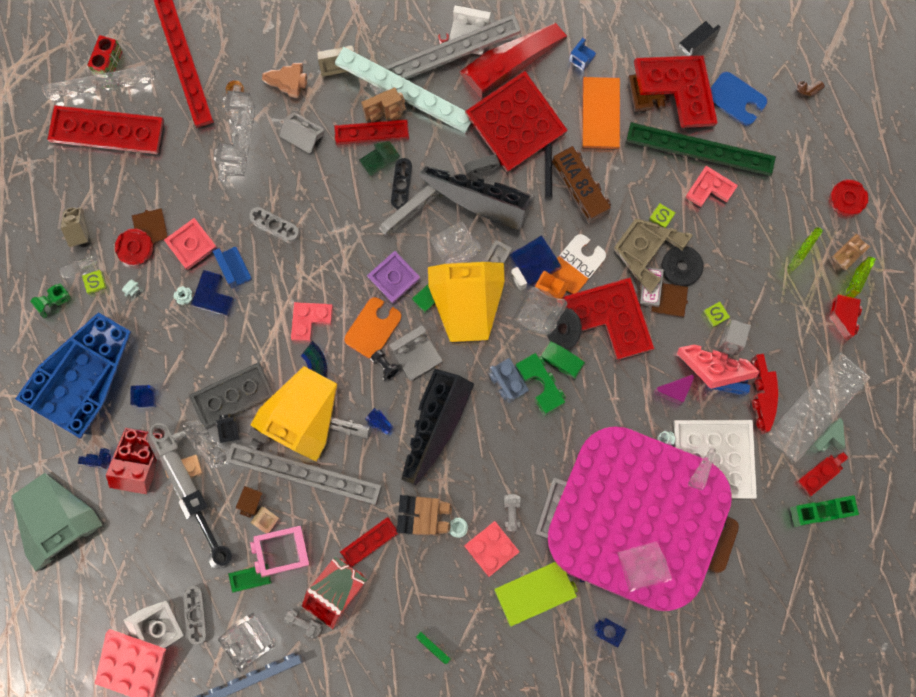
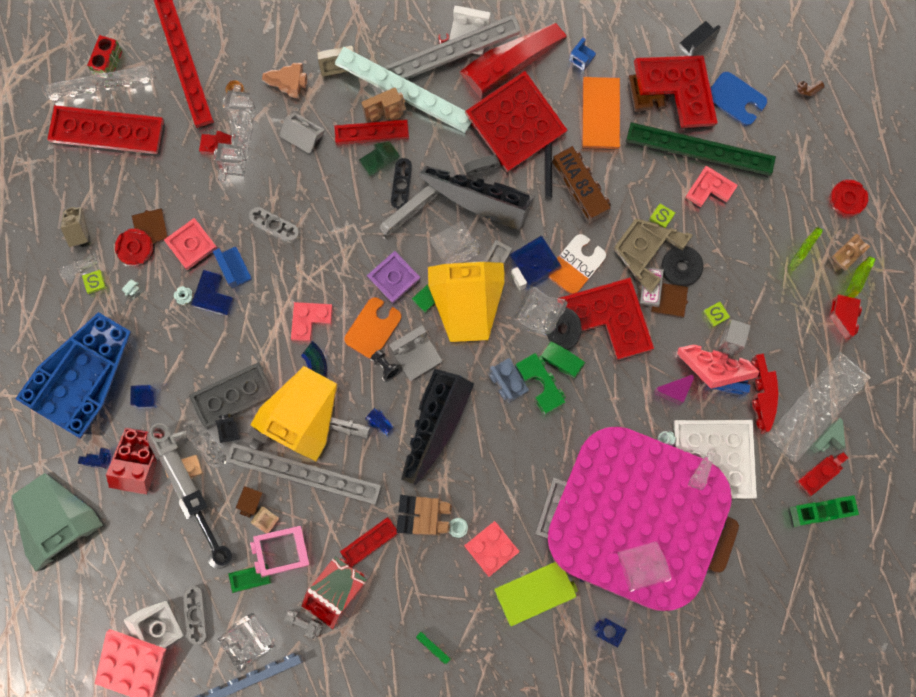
green leg [30,283,71,318] -> none
light grey bar [504,494,520,532] -> none
orange panel [535,271,569,301] -> none
none -> red slope [199,131,239,157]

